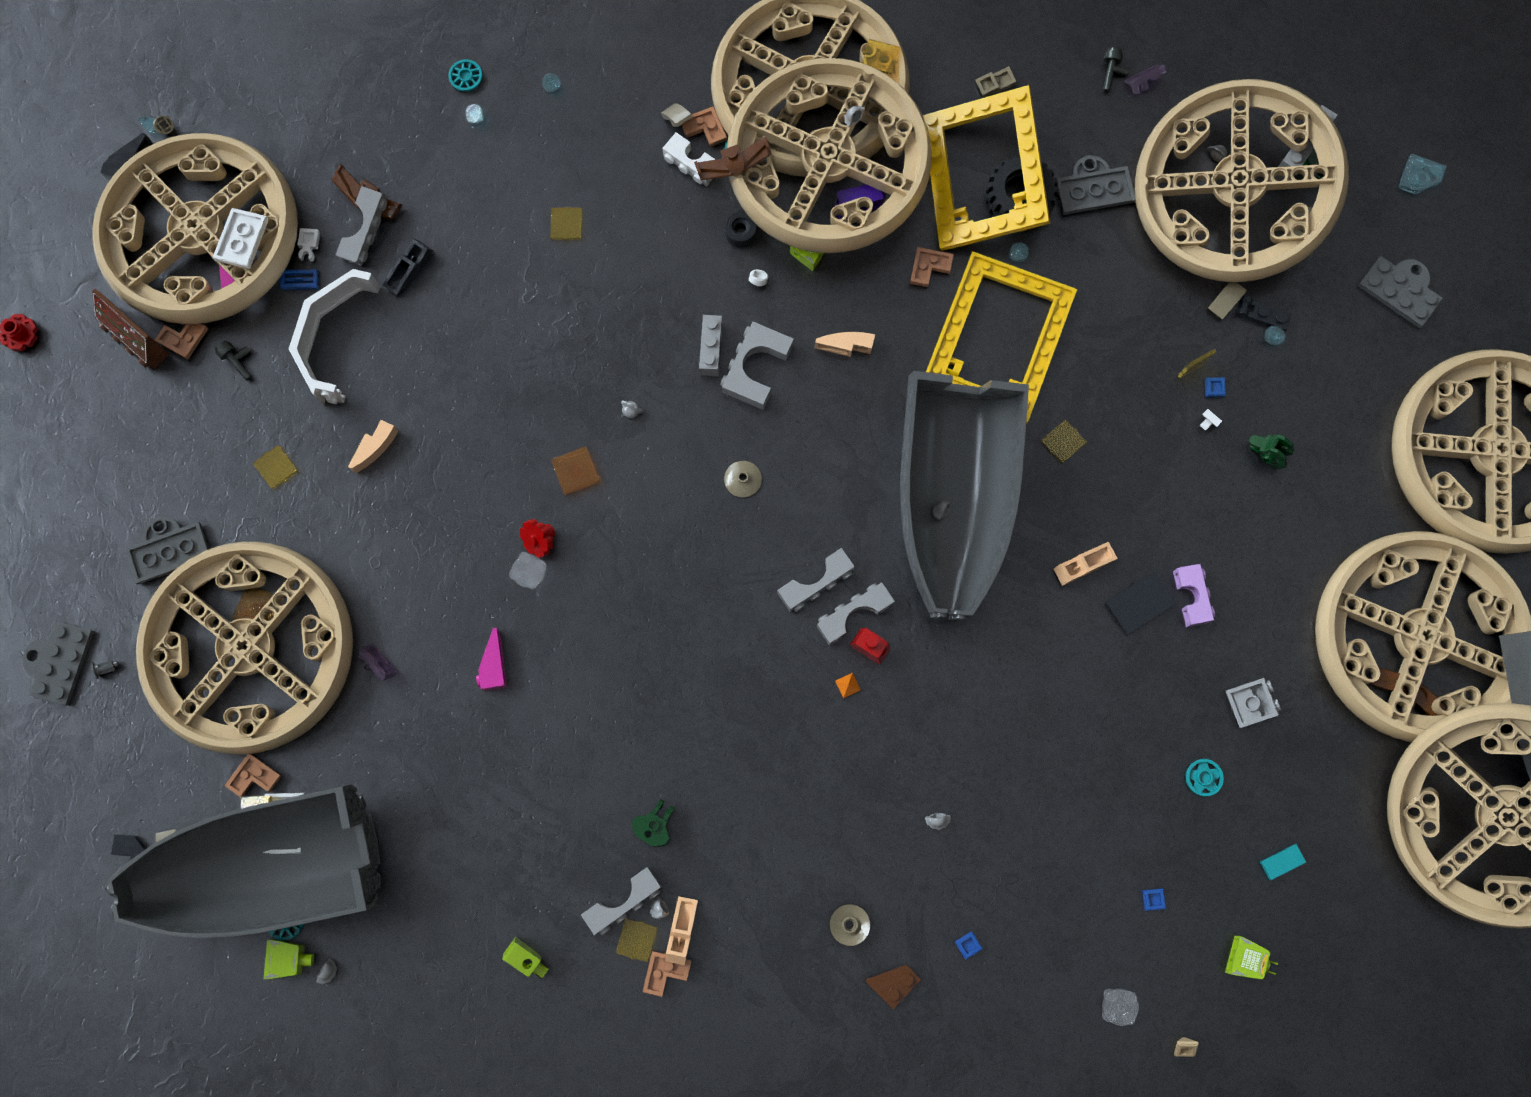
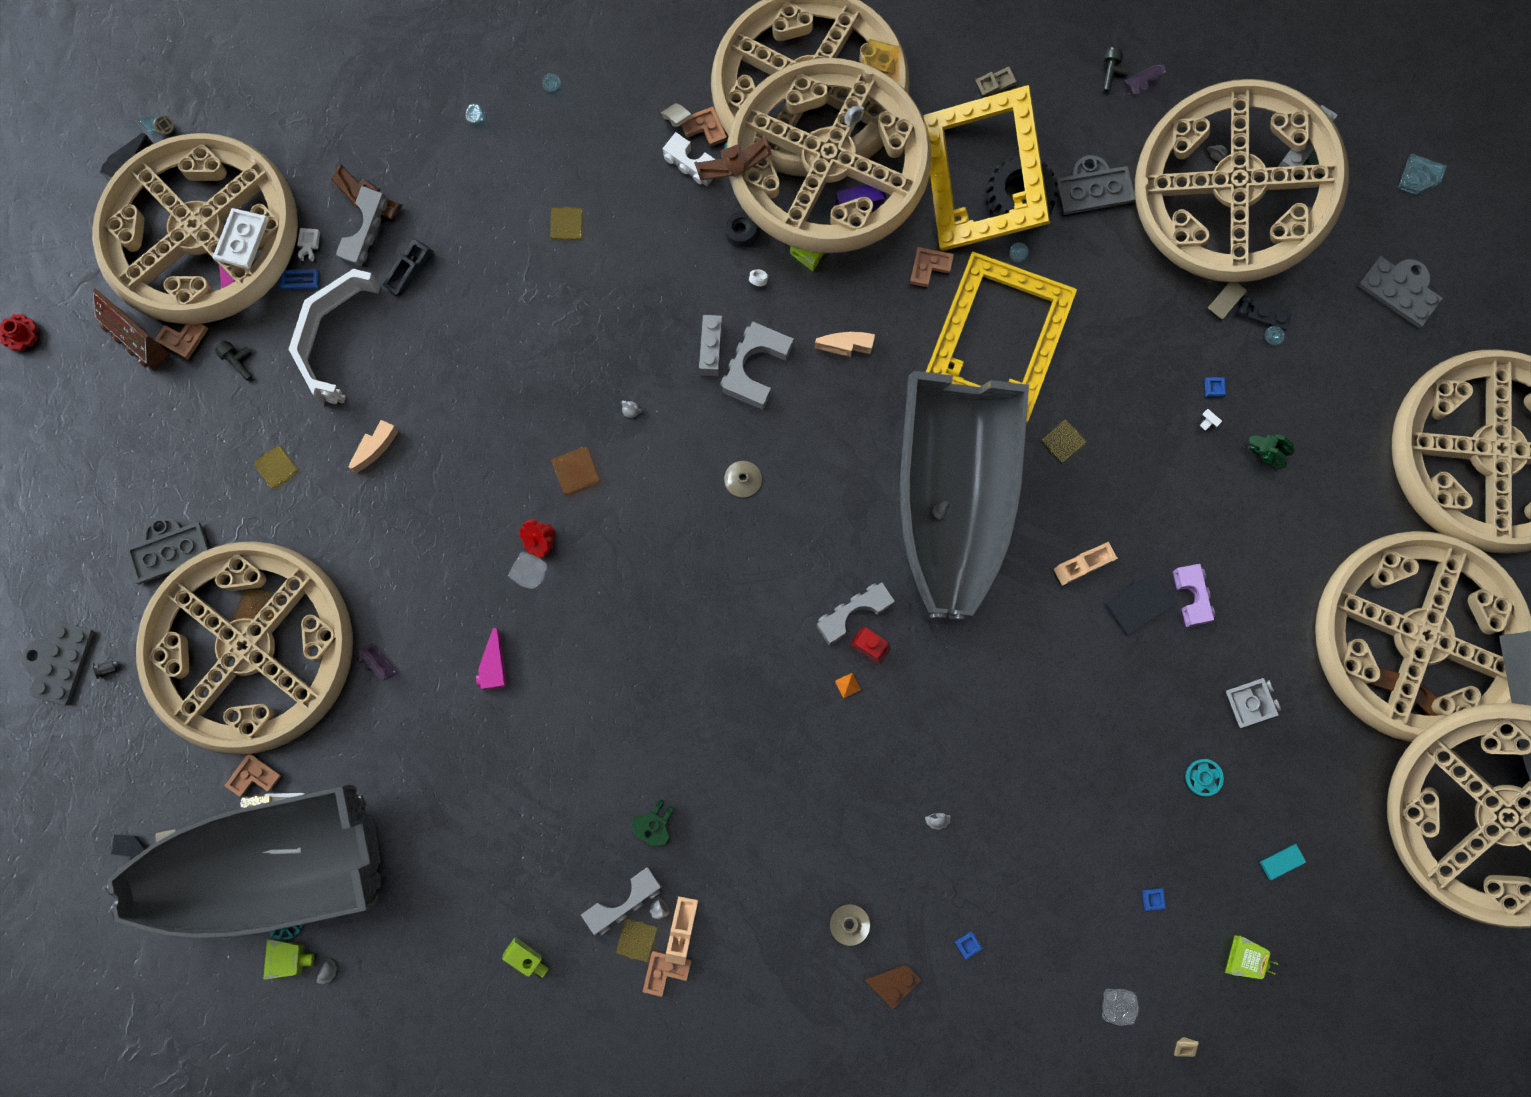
teal wheel [448,59,483,92] -> none
light grey arch [777,548,854,612] -> none
clear yellow piece [1178,349,1216,378] -> none

